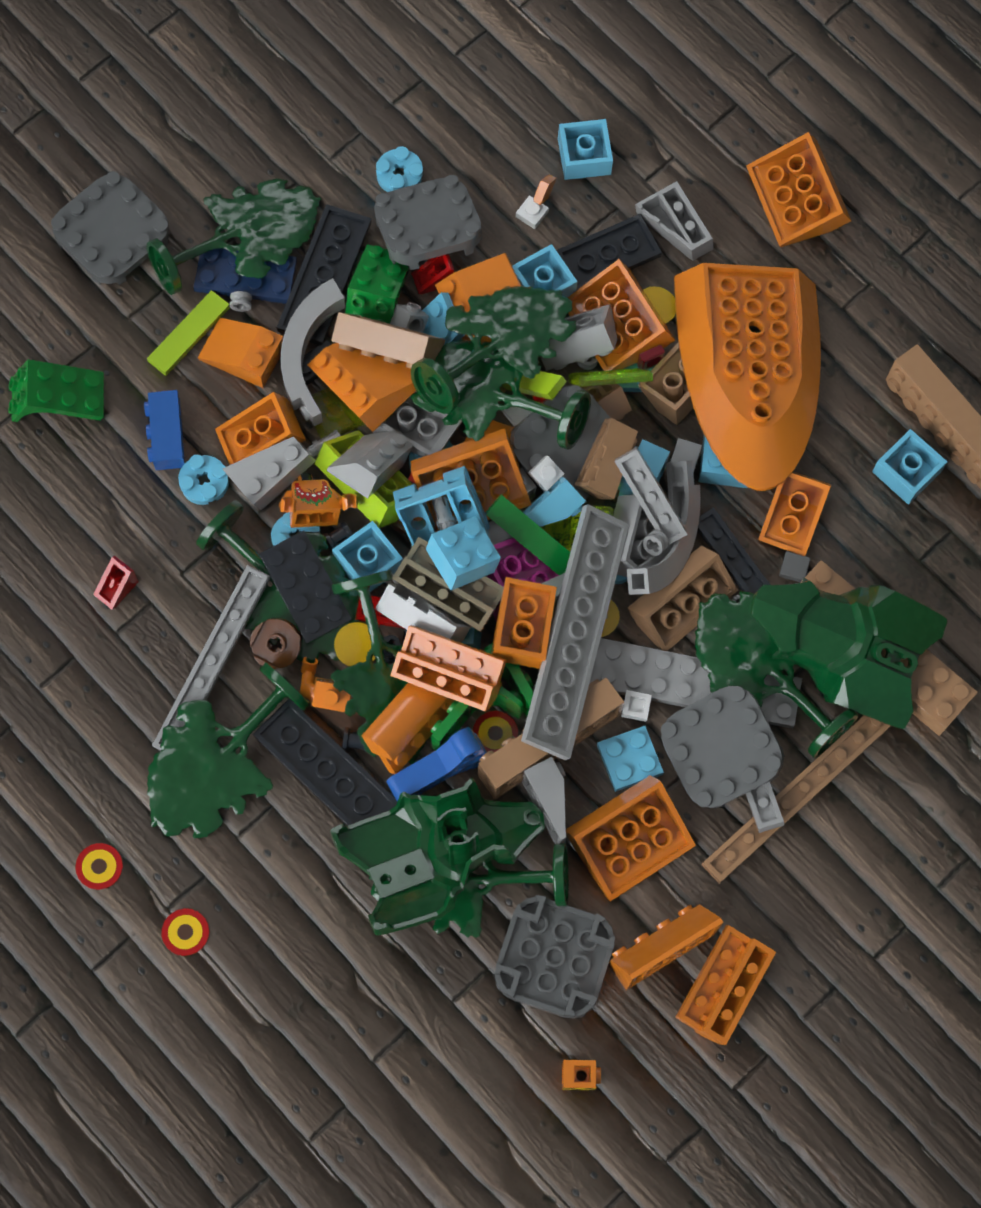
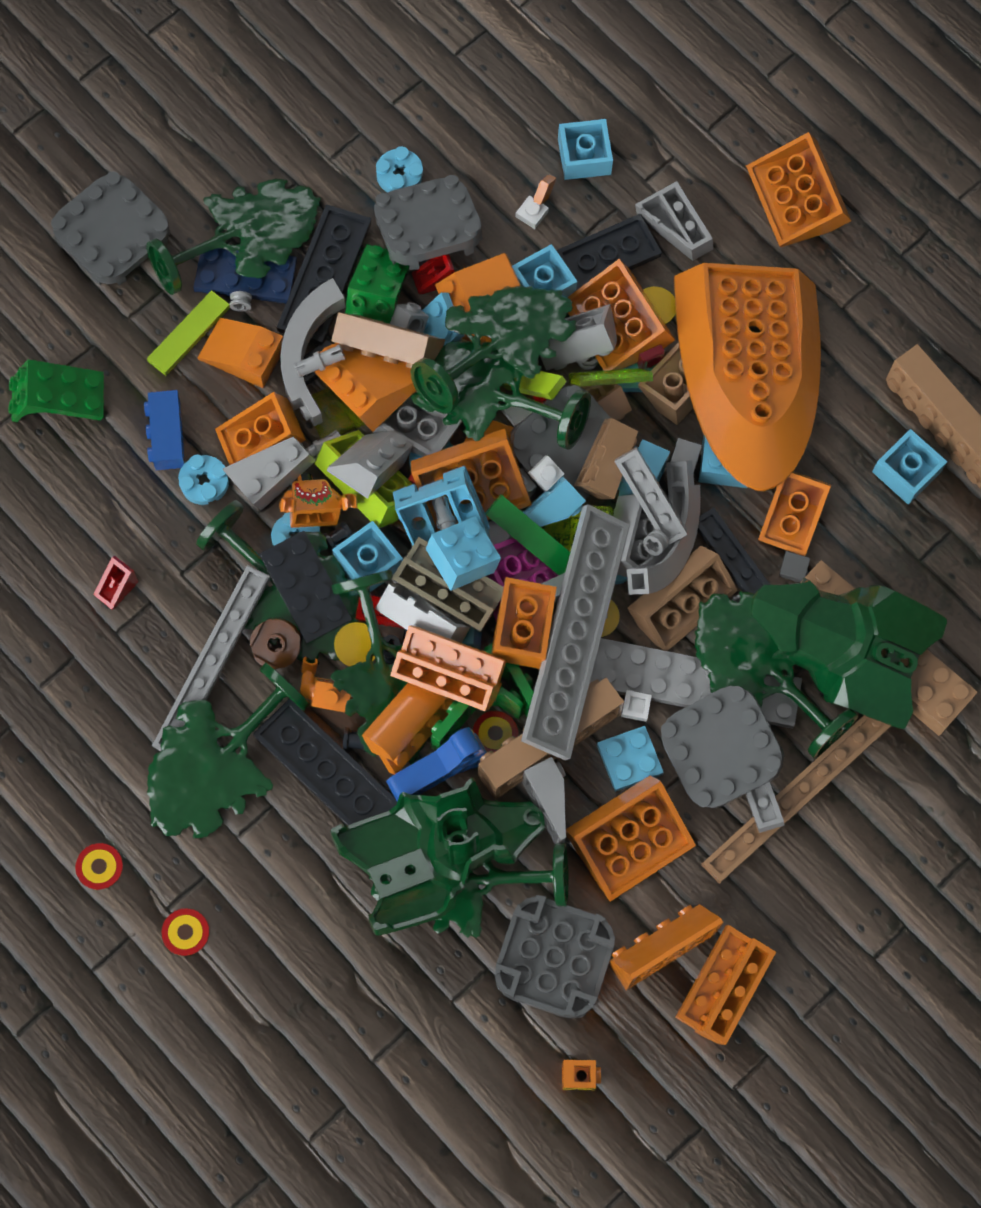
none -> light grey pin [293,344,346,378]

